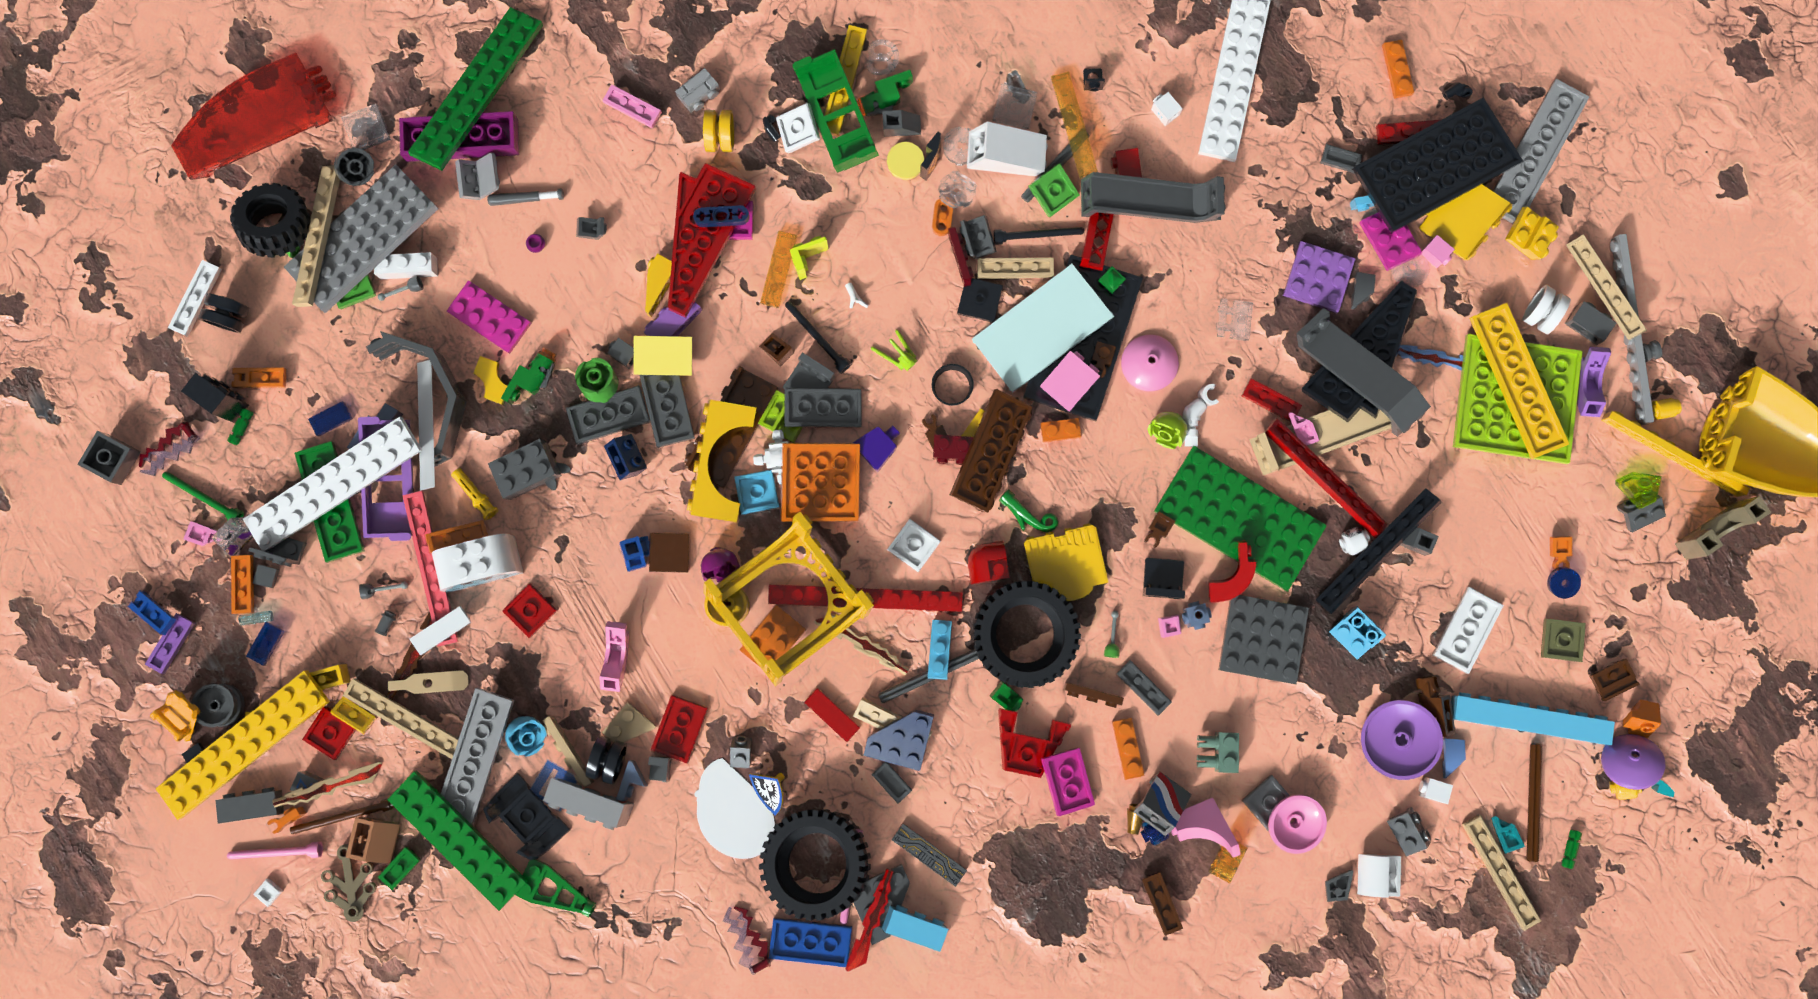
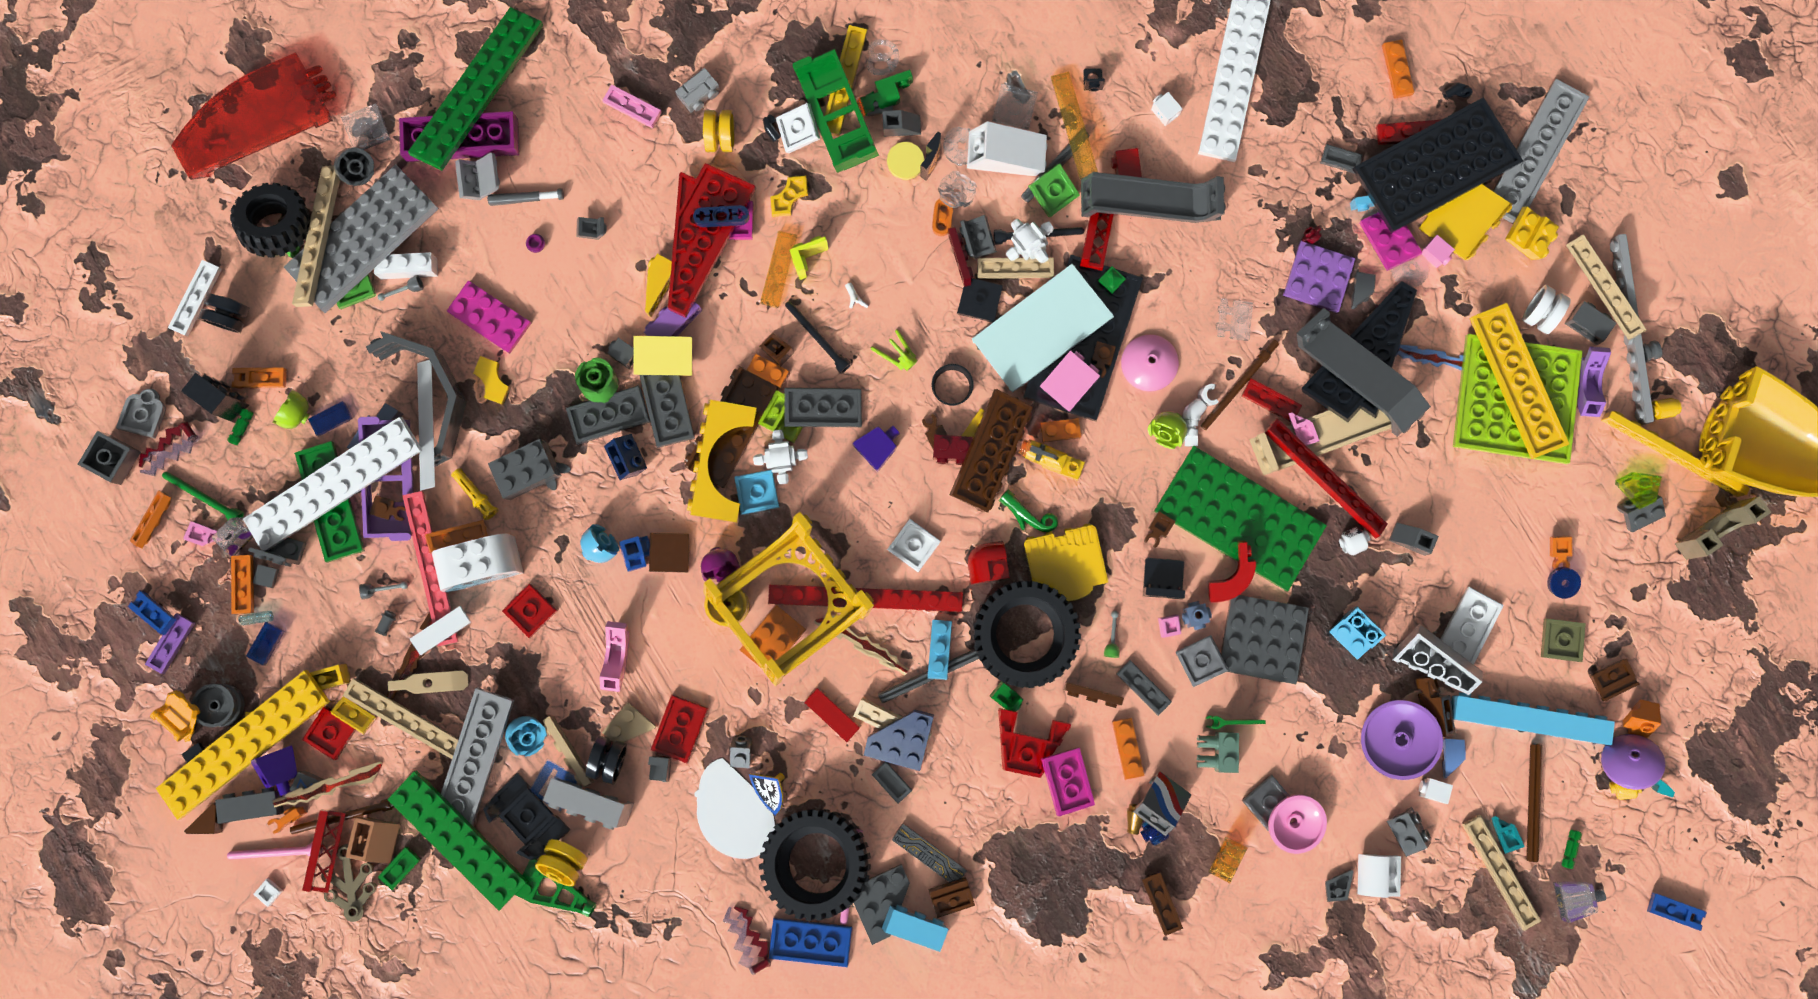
green plate [501,347,556,405] -> none
sand blue slope [616,760,648,801] -> none
orange plate [781,443,860,522] -> none
dark grey bracket [783,352,835,388] -> none
red sword [845,868,894,972] -> none
bright pink arch [1171,797,1240,858] -> none
black plate [1316,488,1442,614] -> none
none -> light grey plate [116,389,166,439]
none -> orange plate [130,490,171,549]
none -> reddish brown slope [184,803,223,834]
none -> dark purple torso [251,745,297,796]
none -> lime cylinder [272,389,310,429]
none -> red fence [302,809,346,893]
none -> reddish brown plate [369,495,406,521]
none -> yellow wheel [535,839,588,886]
none -> medium azure cylinder [580,524,619,563]
none -> orange plate [747,354,790,389]
none -> yellow tile [770,175,808,217]
none -> reddish brown plate [928,877,975,918]
none -> white piece [1006,219,1054,263]
none -> yellow plate [1018,439,1085,481]
none -> flat silver tile [1176,635,1229,687]
none -> reddish brown bar [1201,340,1279,431]
none -> green flag [1205,716,1266,729]
none -> dark red plate [1301,226,1322,244]
none -> light grey wedge [1393,624,1483,695]
none -> clear torso [1553,882,1606,923]
none -> blue plate [1647,892,1707,931]

